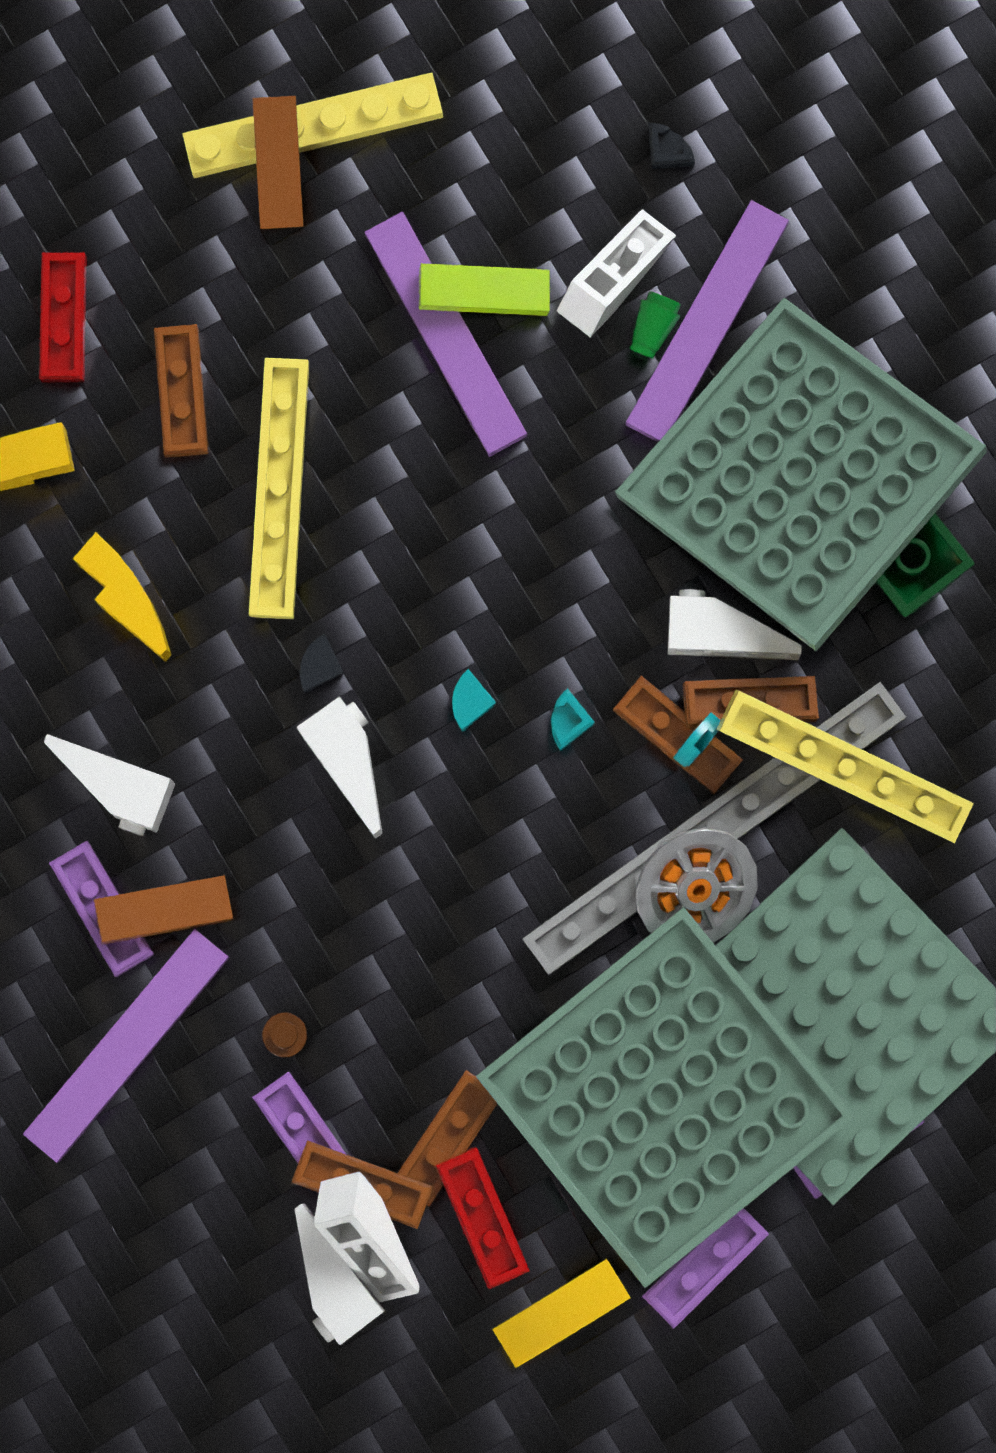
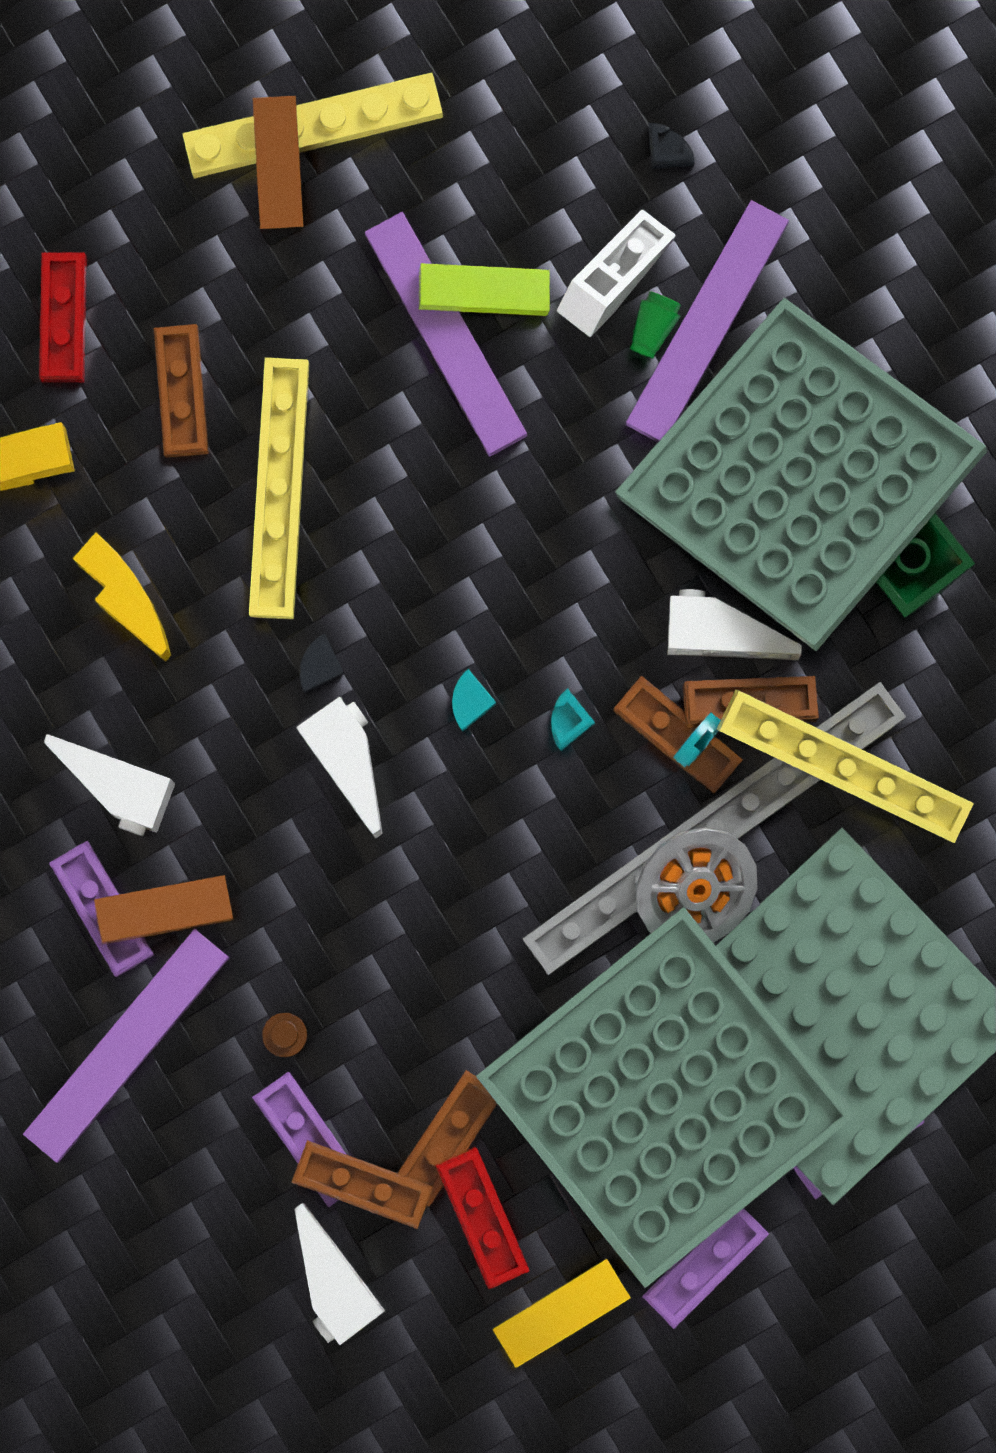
white slope [313,1172,419,1302] -> none

